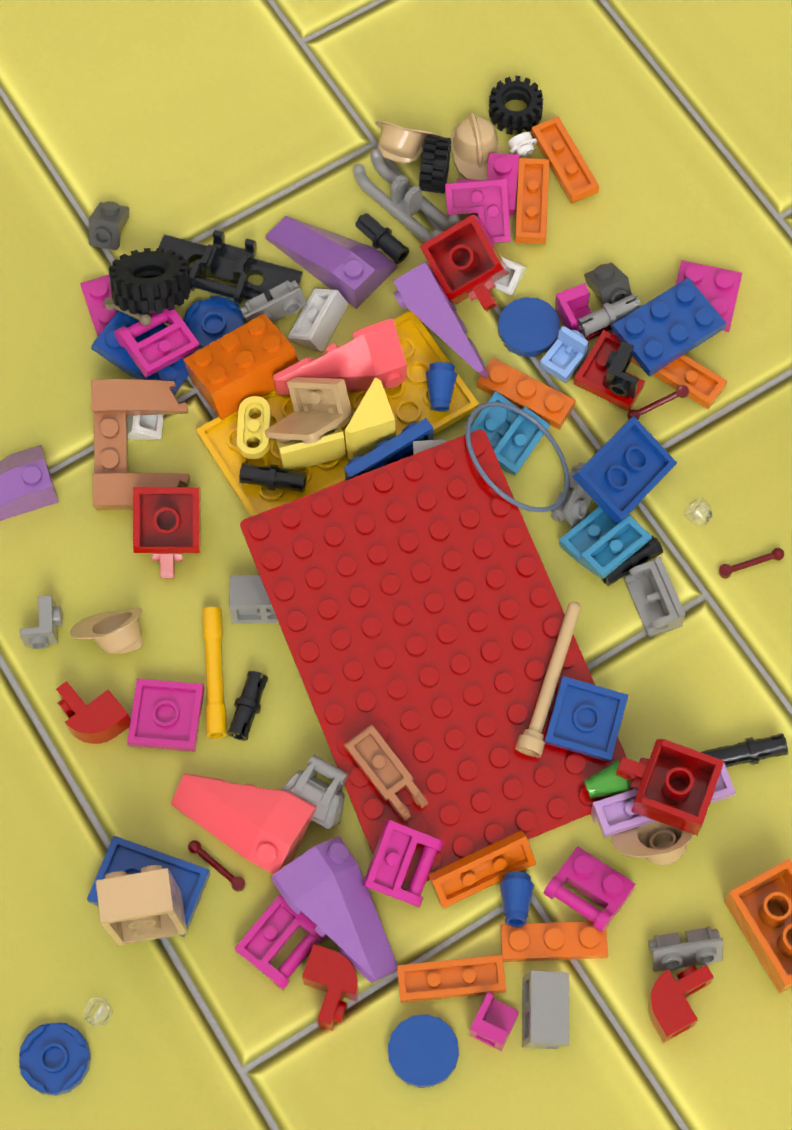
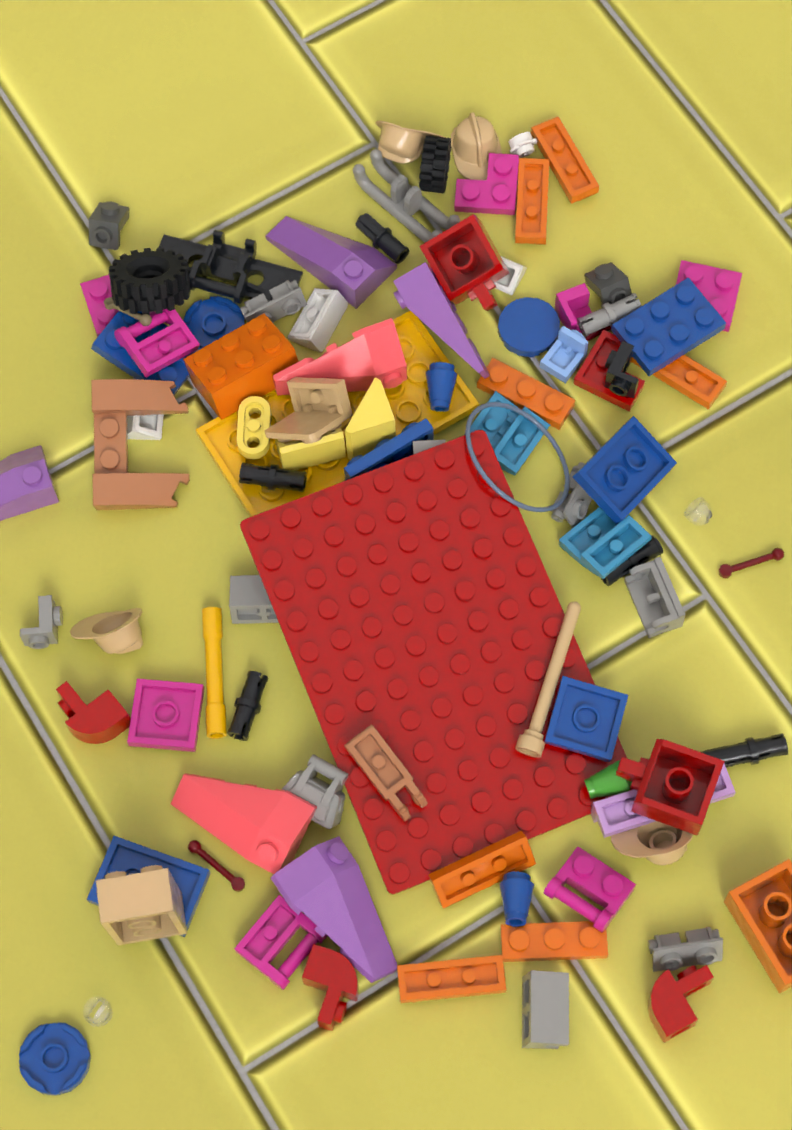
red hinge [133,487,201,578] -> none
dark pink plate [362,820,444,908] -> none
blue tile [388,1014,459,1088] -> none
dark pink plate [445,179,511,243] -> none
dark pink panel [469,991,519,1051] -> none
black tyre [489,76,543,135] -> none
dark red hinge [627,385,689,420] -> none

